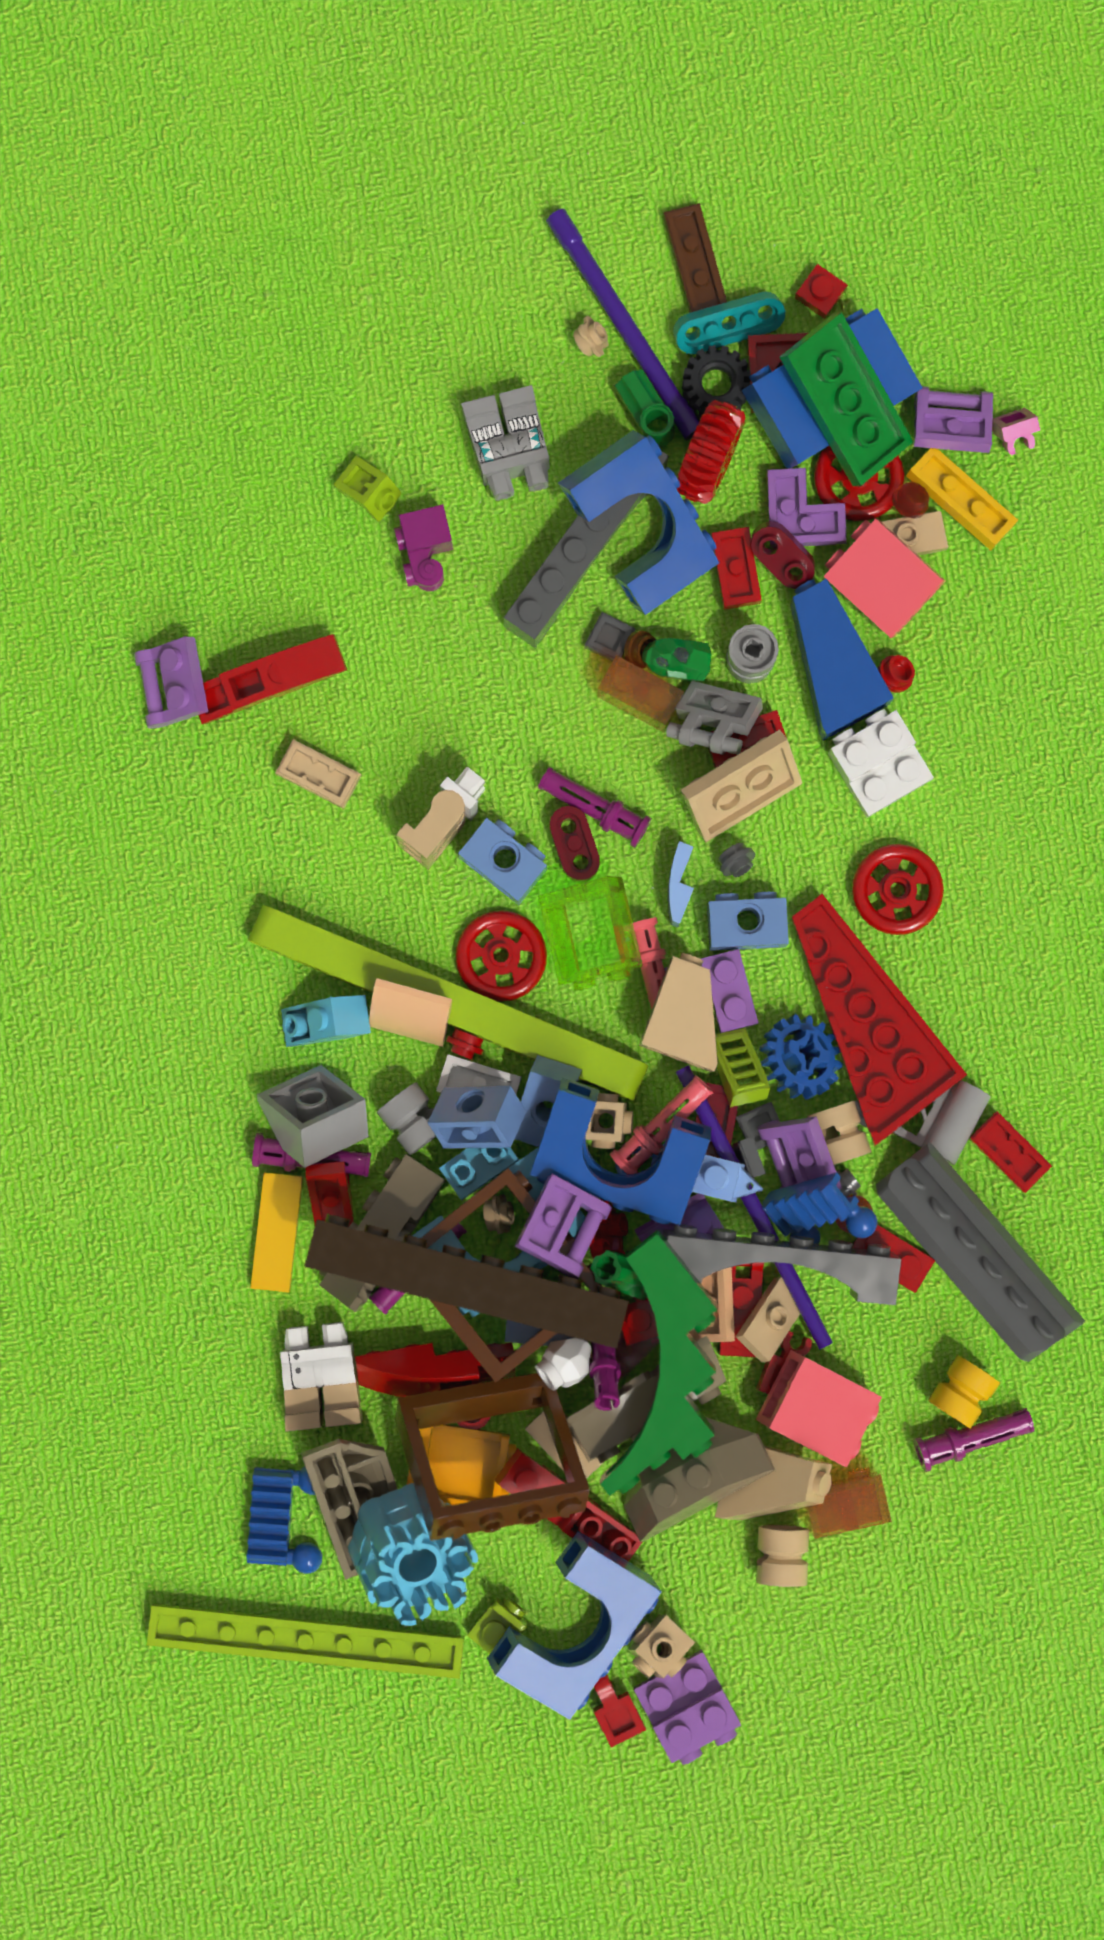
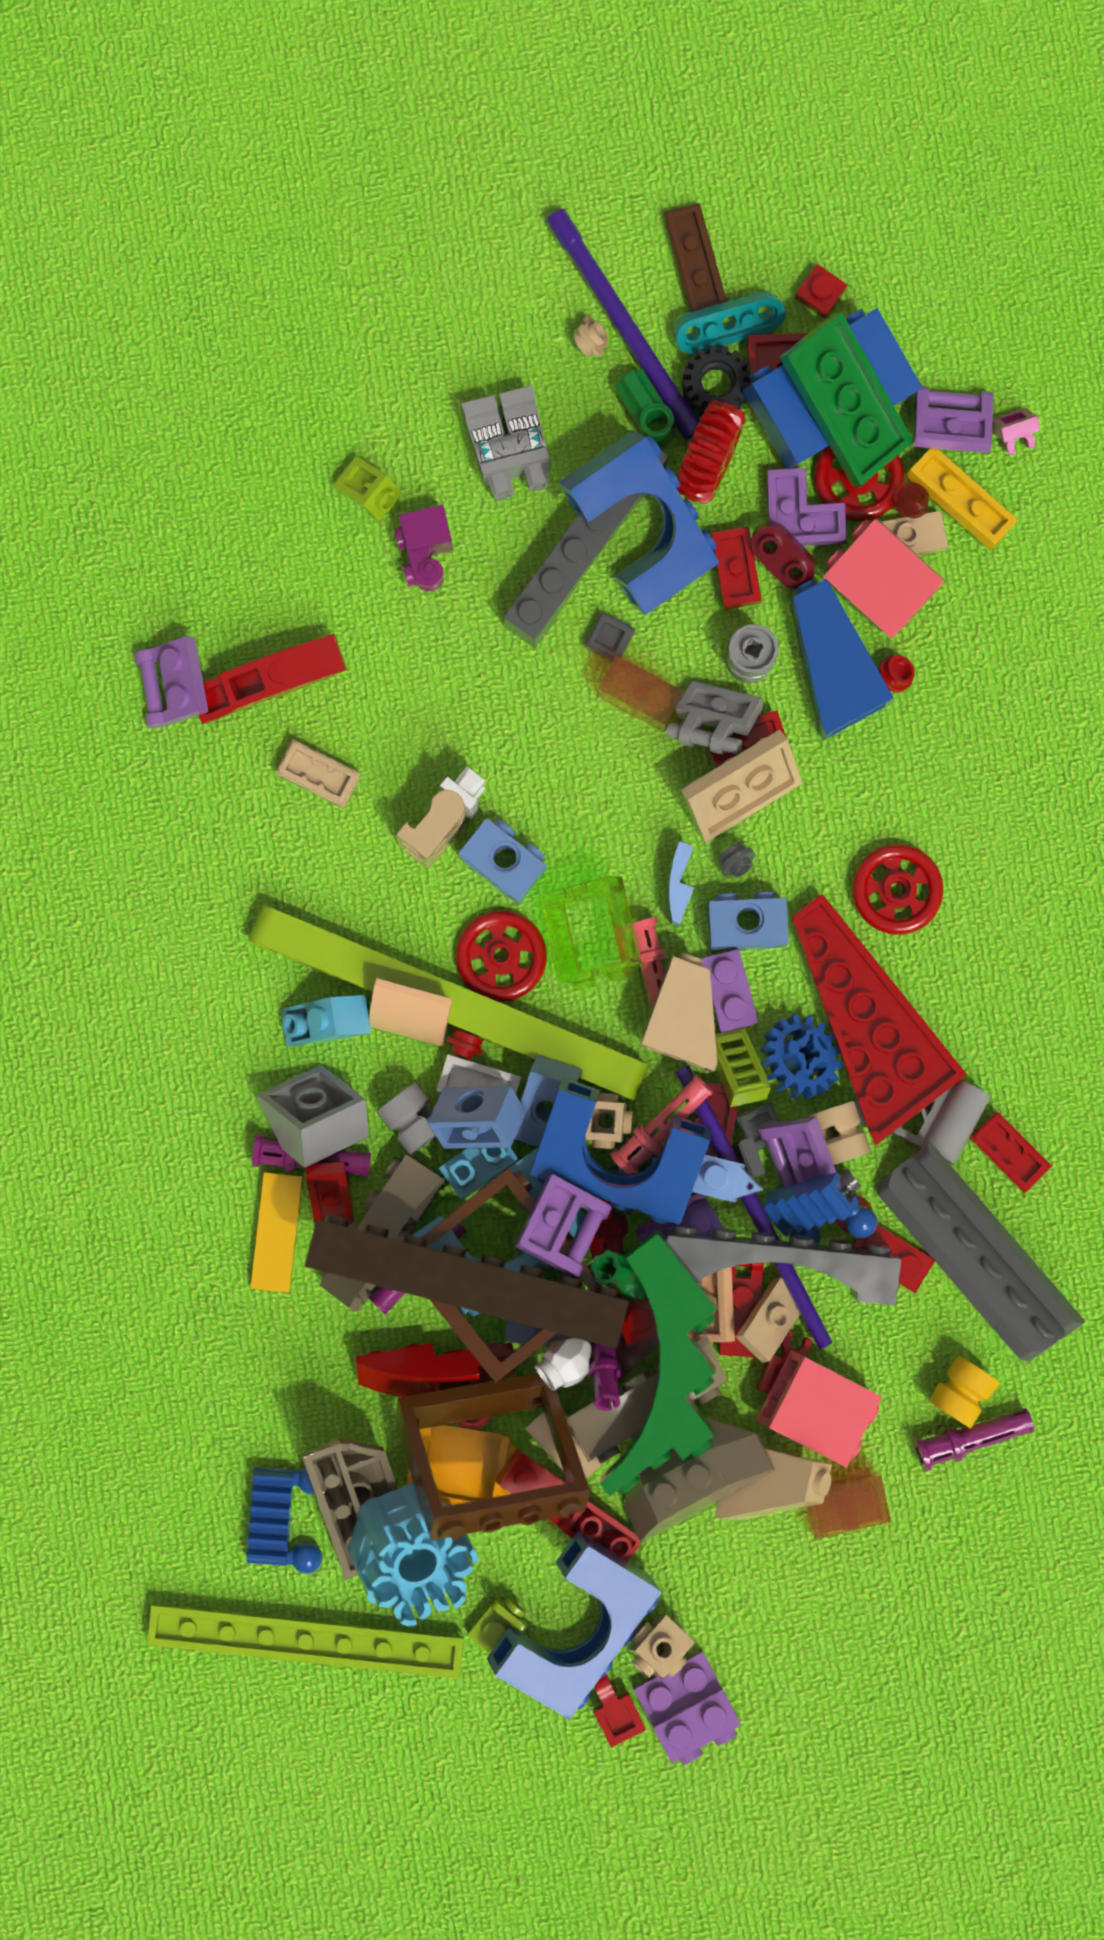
hips [280,1322,363,1431] -> none
tan plate [483,1194,514,1234] -> none
magenta pin [538,767,652,848] -> none
dark red plate [550,806,600,882] -> none
reddish brown plate [624,630,657,669] -> none
green rock [642,638,712,681] -> none
tan wheel [756,1525,809,1587] -> none
white plate [828,709,934,818] -> none

